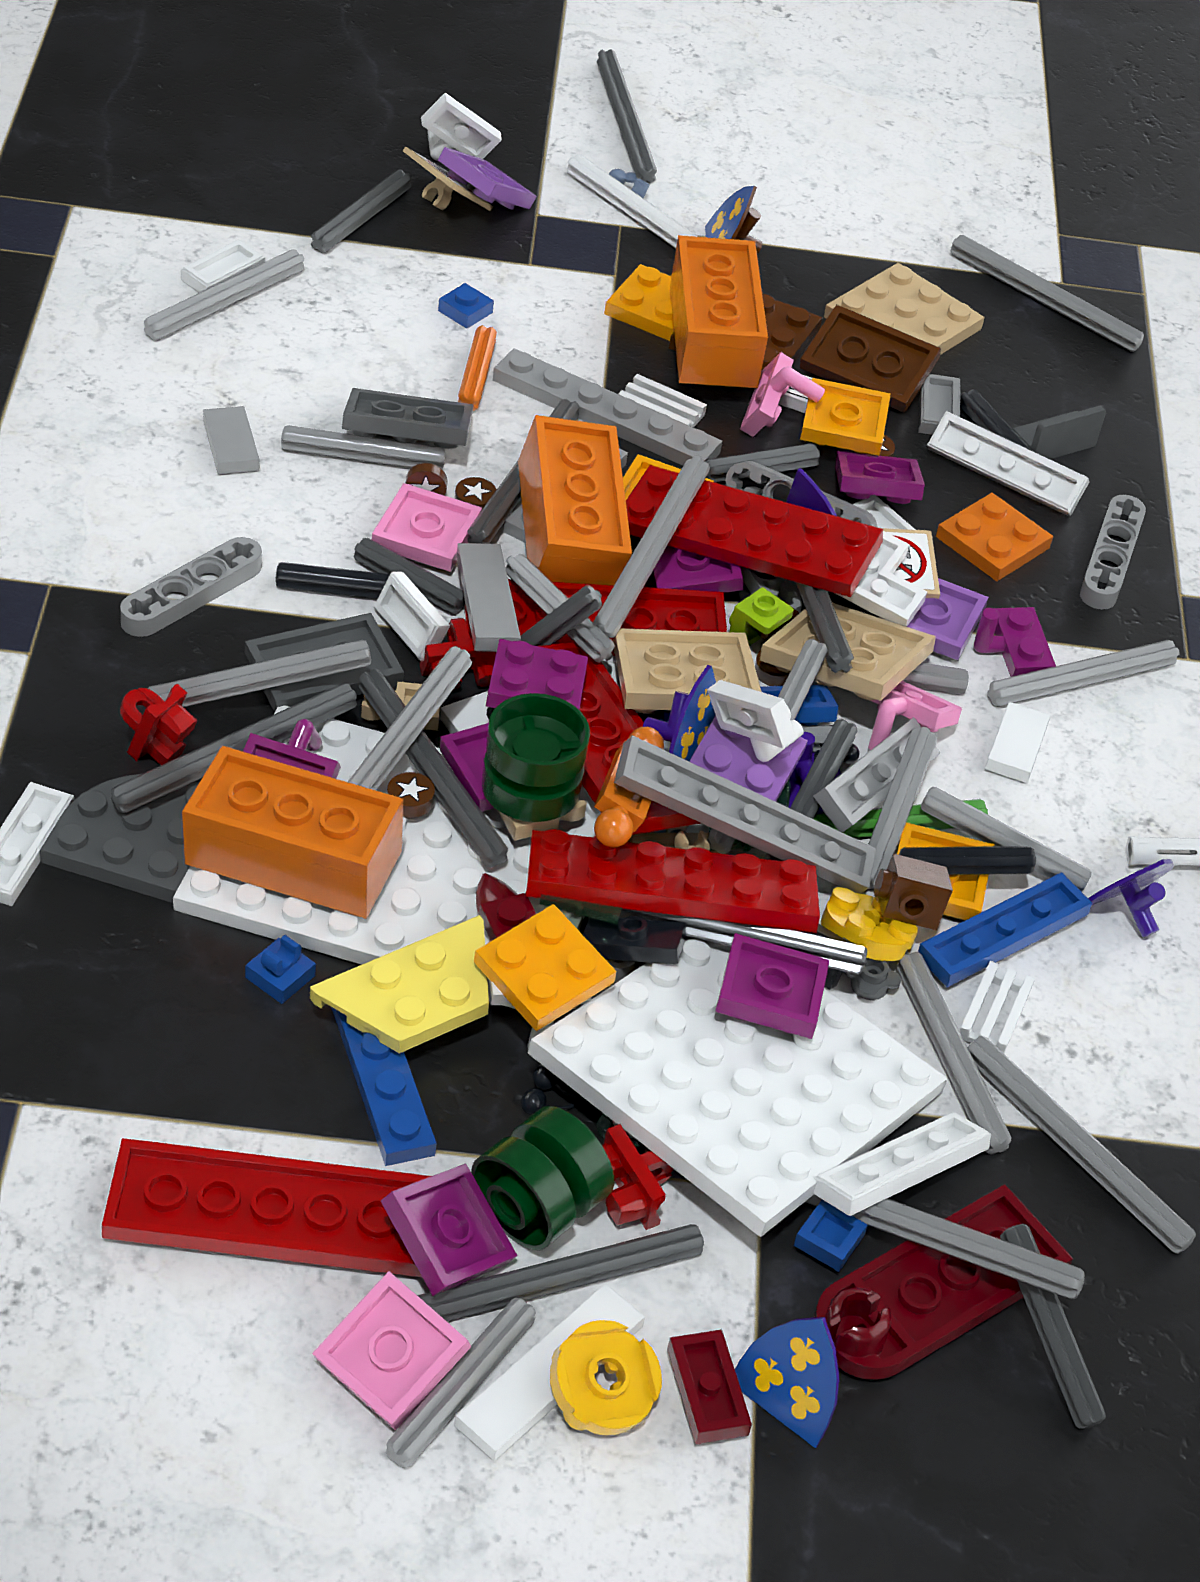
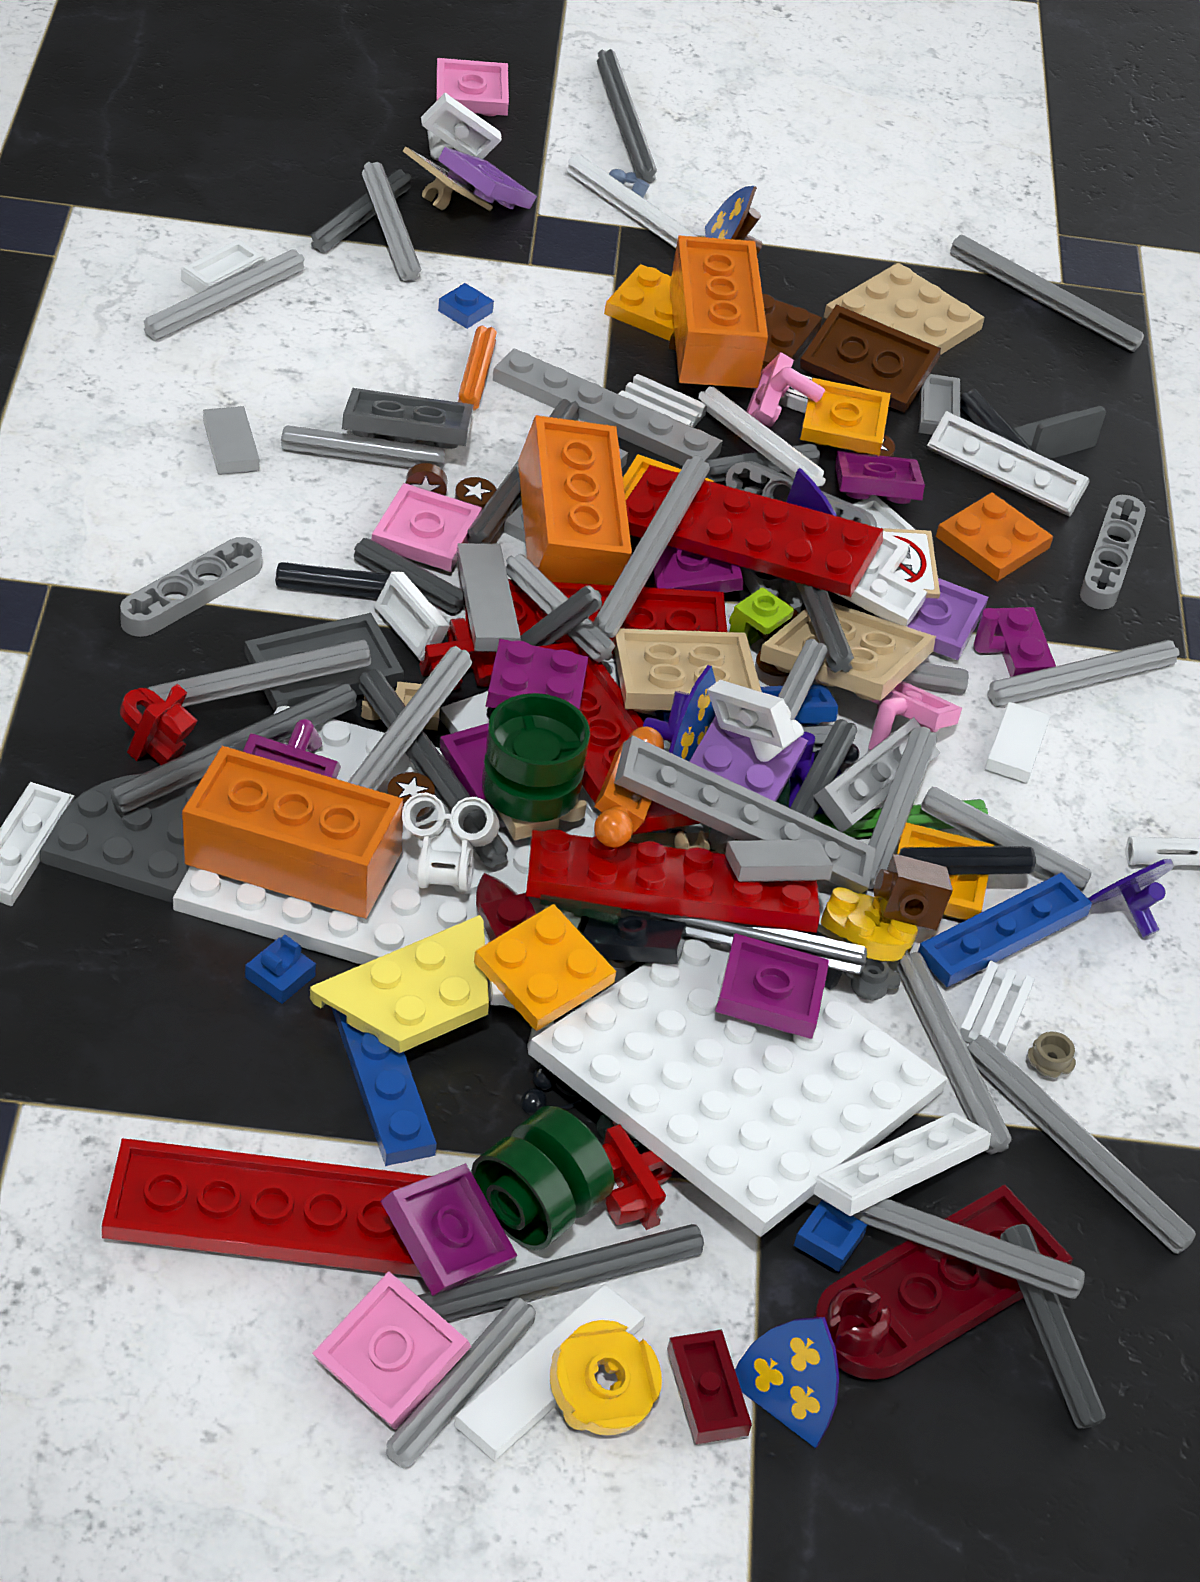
none -> light grey axle [362,161,421,281]
none -> white piece [402,793,499,892]
none -> bright pink plate [436,58,509,116]
none -> white axle [698,387,825,486]
none -> light grey tile [725,840,833,882]
none -> dark tan plate [1028,1031,1076,1078]

